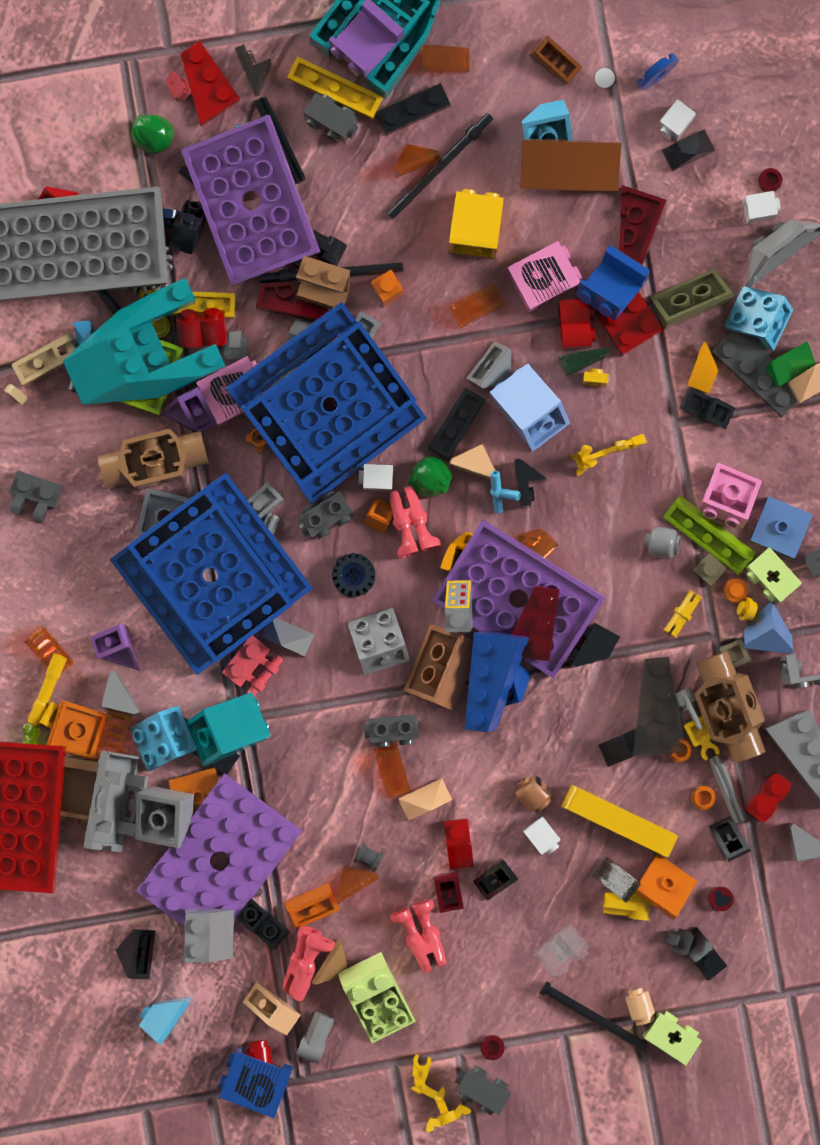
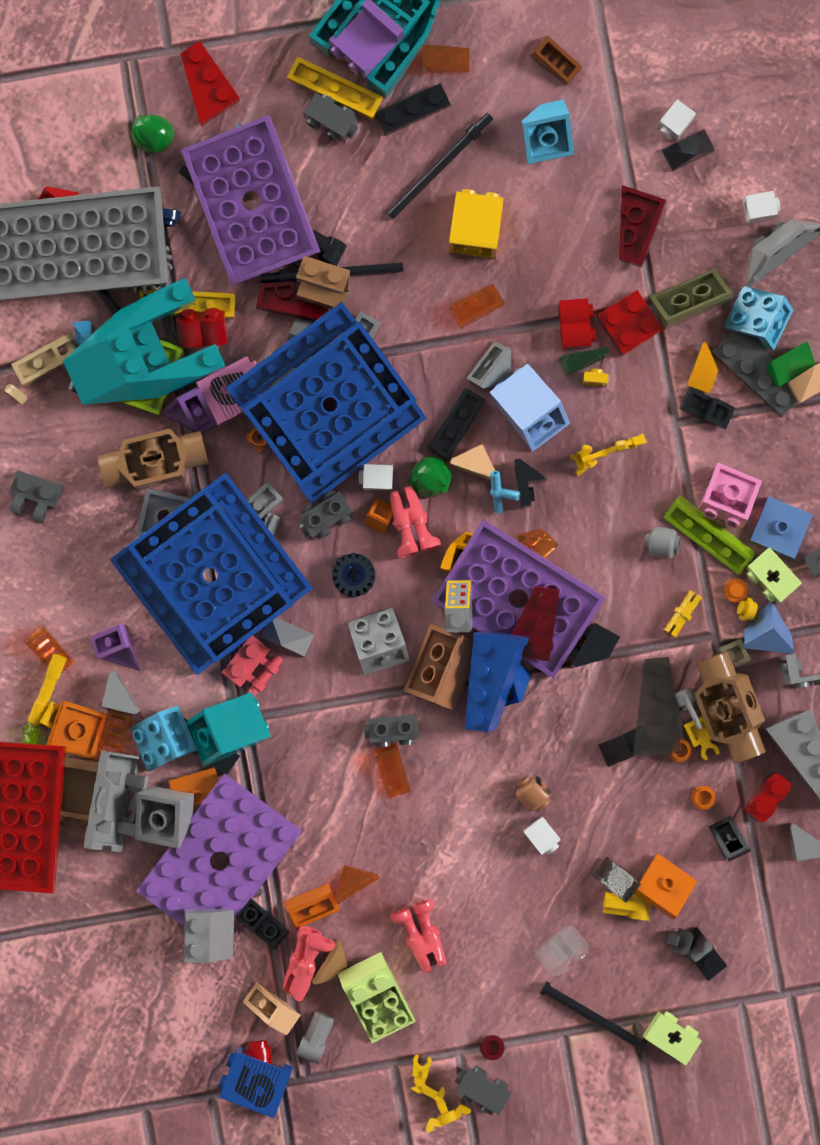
black slope [116,929,156,979] -> none
medium azure slope [139,996,193,1045] -> none
yellow plate [152,317,171,339] -> none
coral piece [166,71,191,101] -> none
black slope [169,200,206,255] -> none
light grey piece [223,331,247,359] -> none
clear smoke slope [235,44,272,97] -> none
black axle [255,97,305,184] -> none
dark grey bush [353,843,384,873] -> none
orange brick [371,270,404,307] -> none
clear orange slope [394,144,440,178] -> none
light nougat slope [398,778,452,821] -> none
dark red slope [433,871,464,913] -> none
red slope [444,818,474,870] -> none
black slope [473,858,518,901] -> none
bright pink panel [507,241,582,313] -> none
dark orange slope [520,139,622,191] -> none
yellow beam [561,785,679,858] -> none
blue panel [575,245,650,321] -> none
white sticker [595,68,615,88] -> none
light nougat brick [625,987,655,1026] -> none
blue tile [637,53,679,91] -> none
dark tan plate [692,553,727,587] -> none
light grey axle [708,755,747,824] -> none
dark red tile [708,886,734,911] -> none
dark red tile [758,168,783,192] -> none

